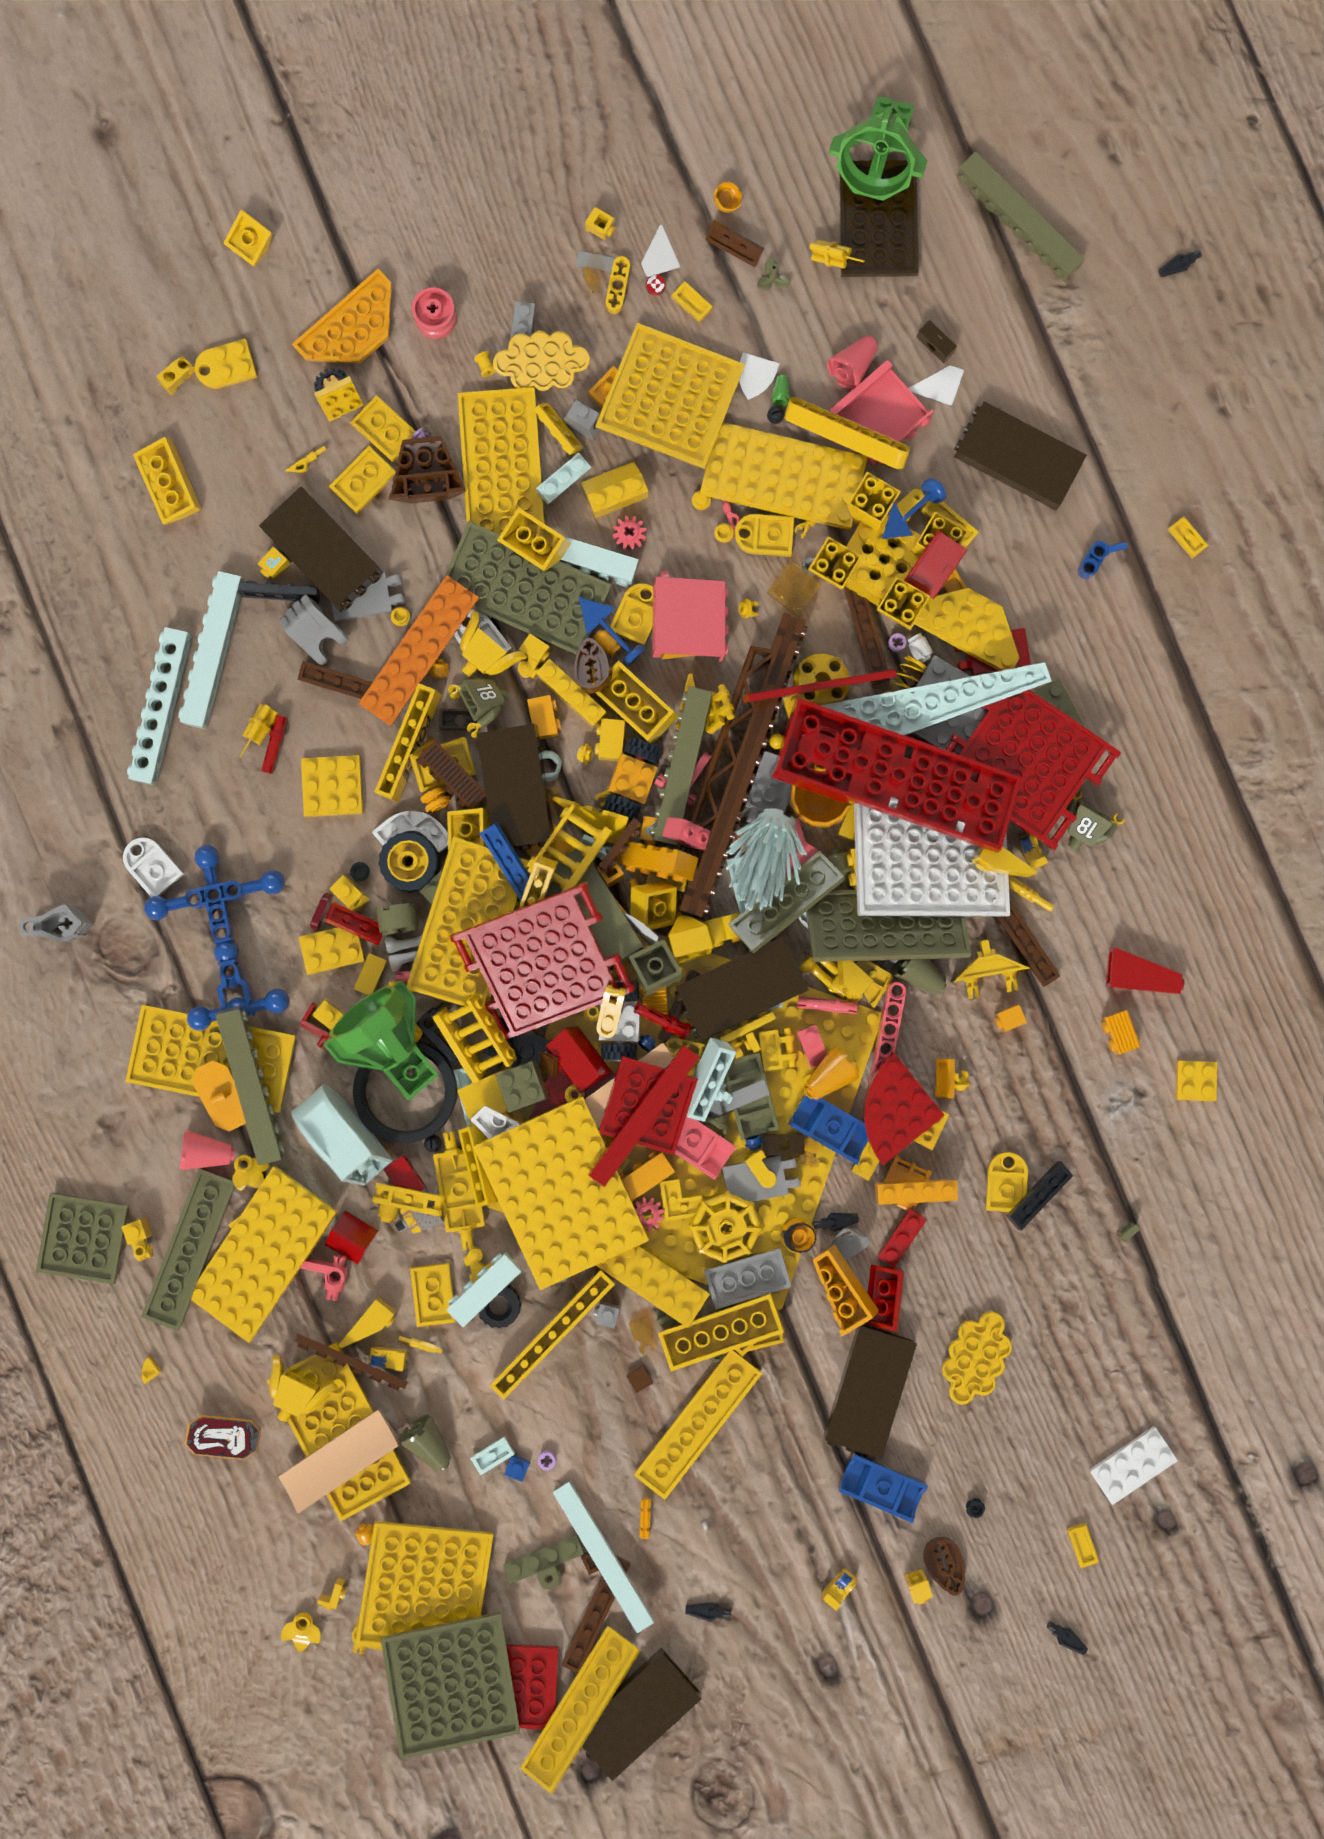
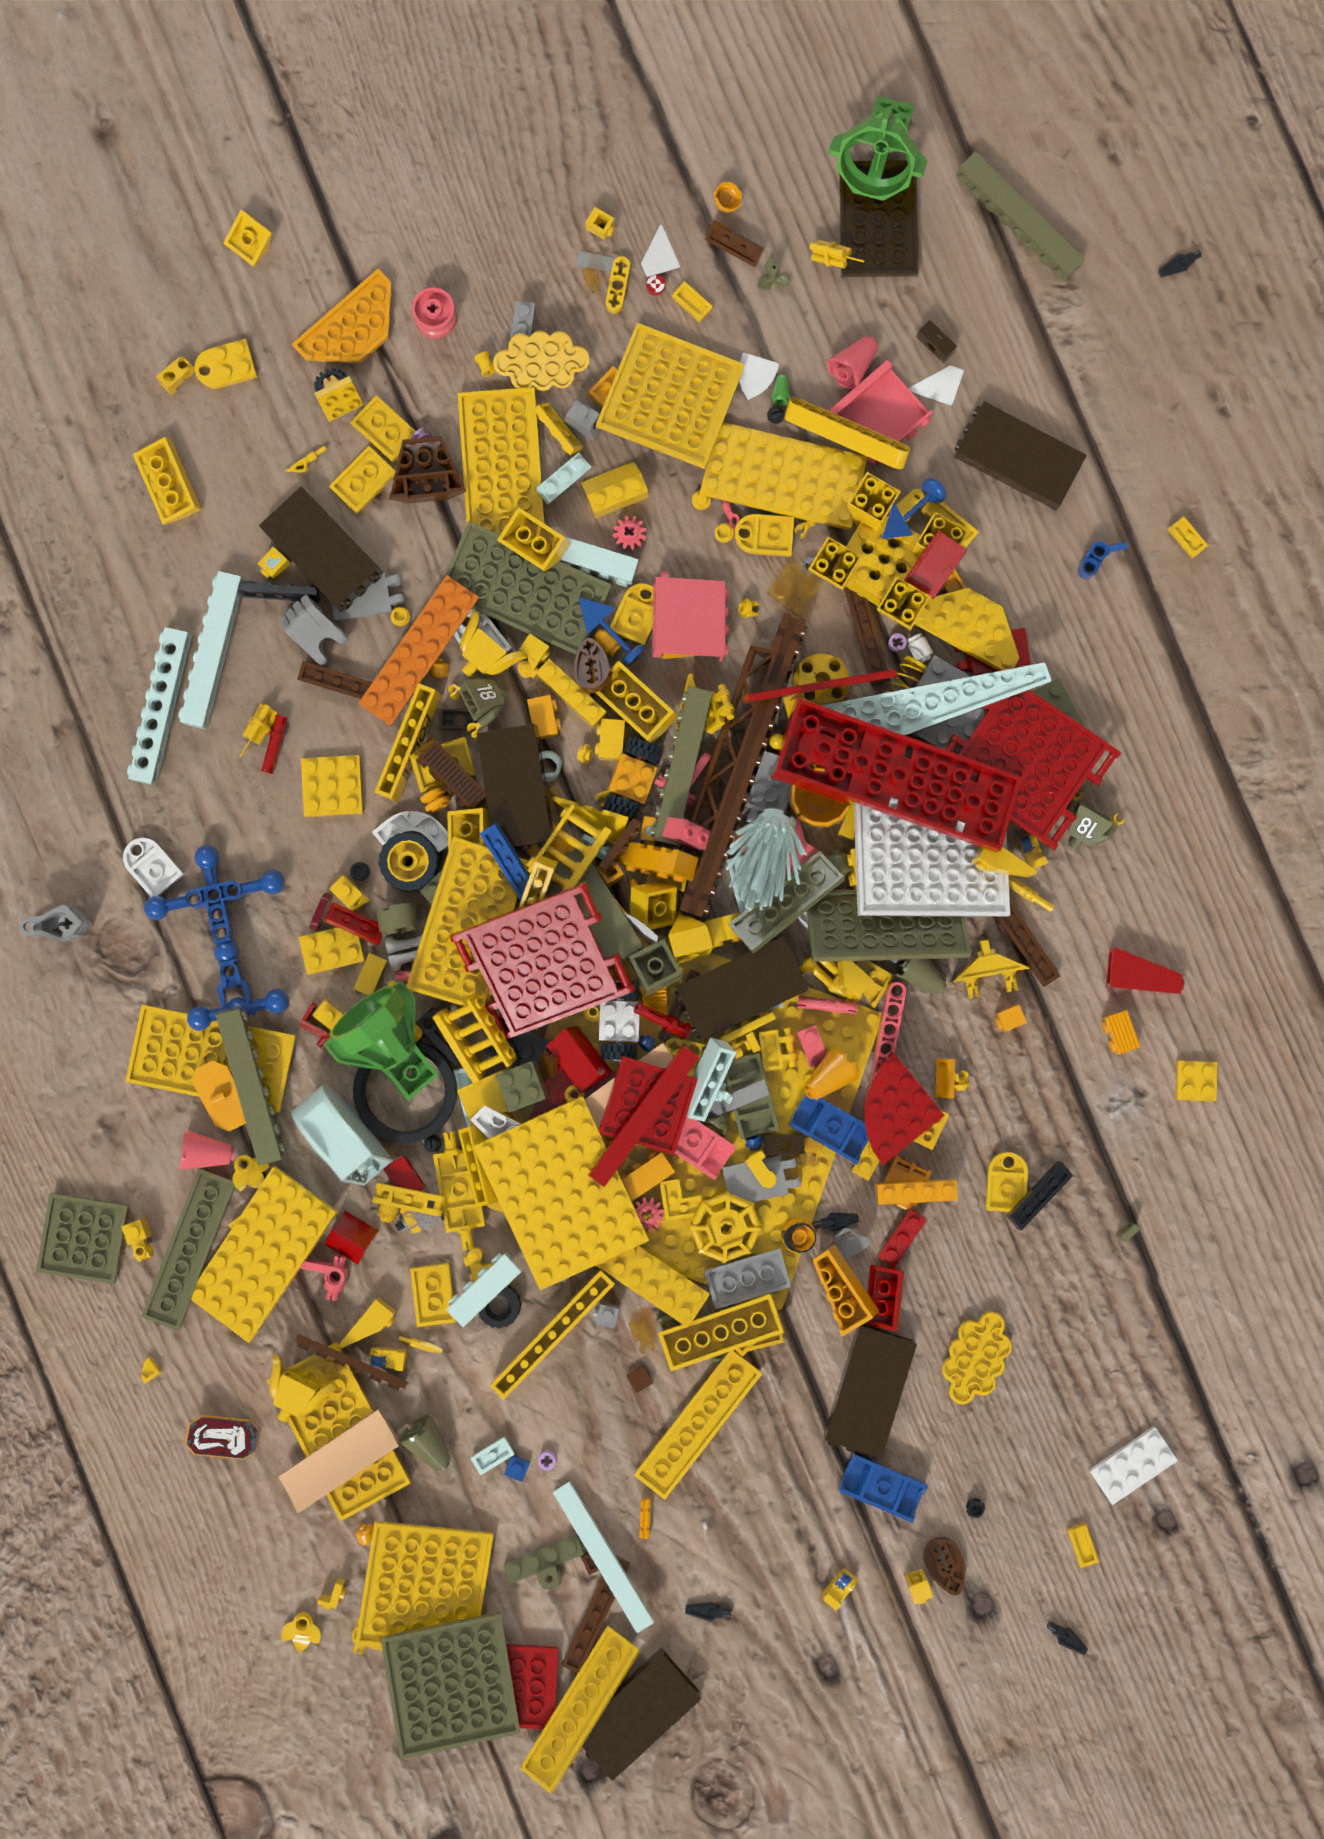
yellow plate [597,984,626,1038] -> none

